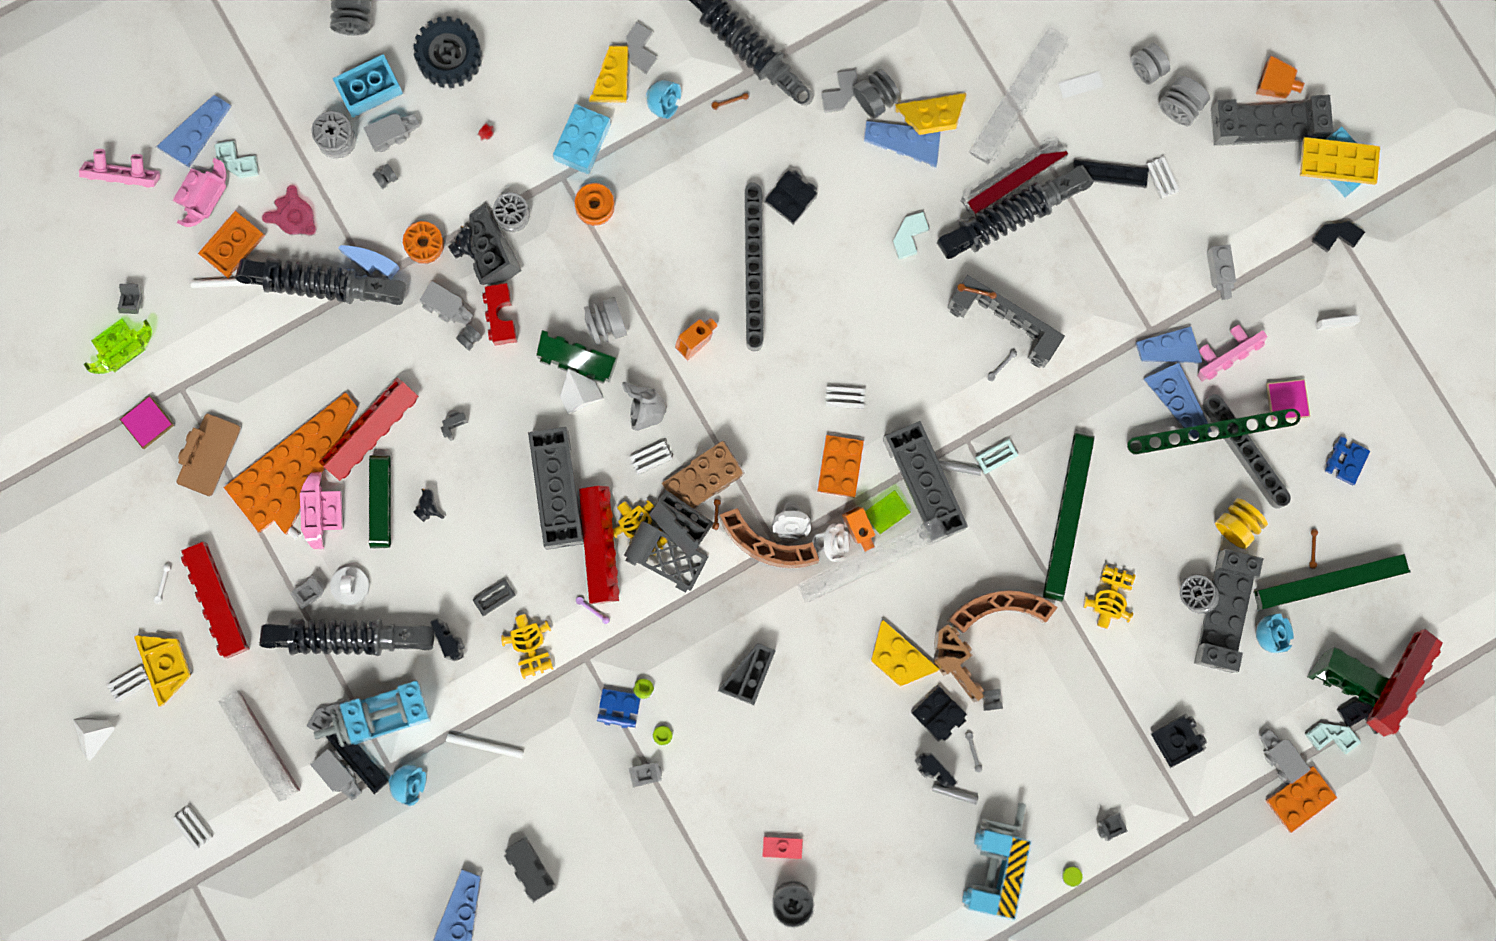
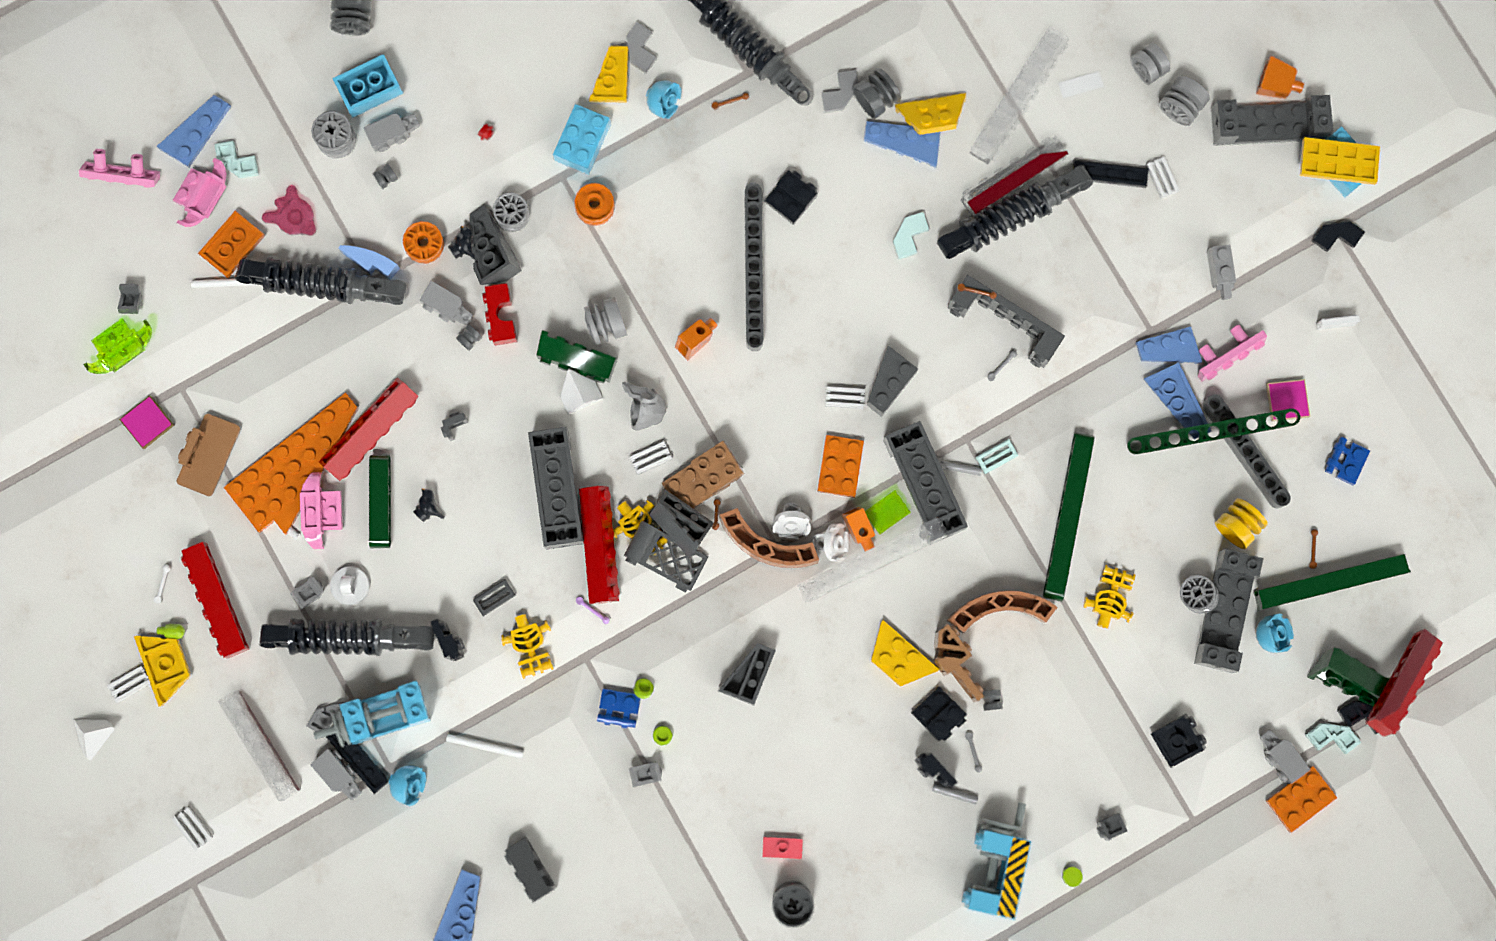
black wheel [413,16,482,89] -> none
none -> lime cylinder [157,623,185,639]
none -> dark grey wedge [867,346,918,417]

